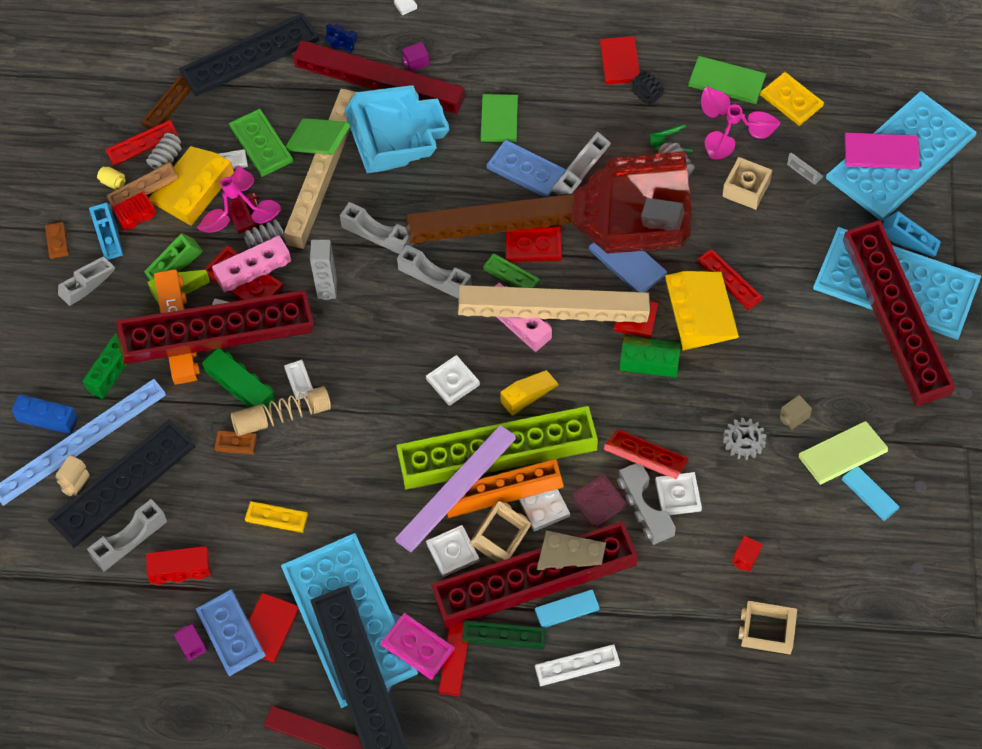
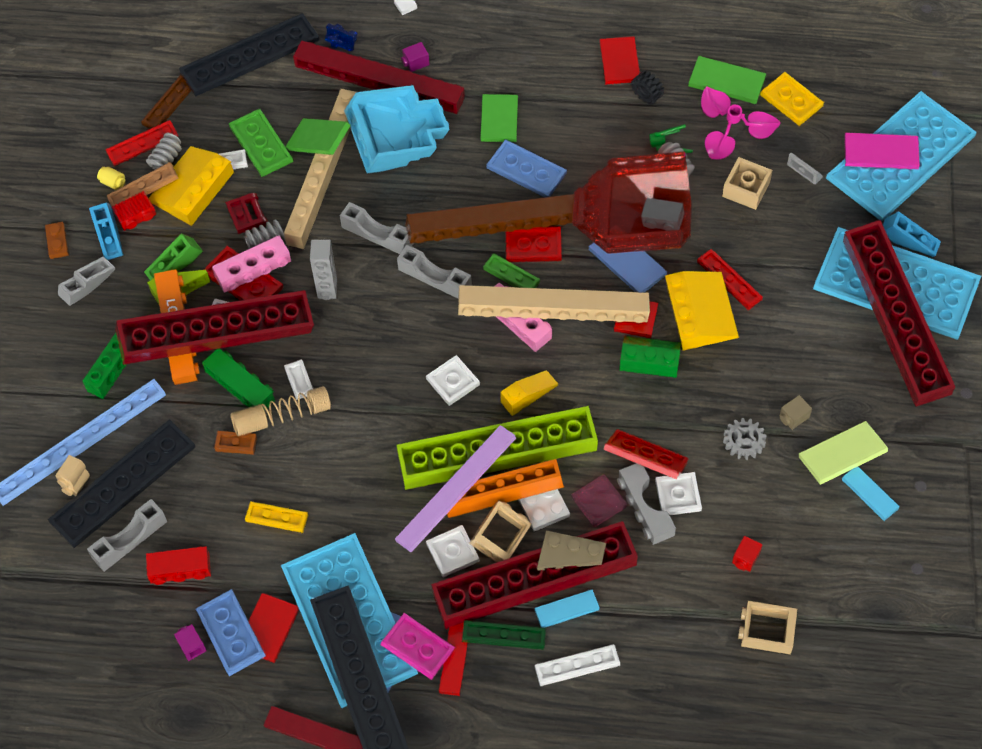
blue brick [12,394,78,435] -> none
dark pink plant [197,166,281,233] -> none
light grey arch [551,132,611,196] -> none

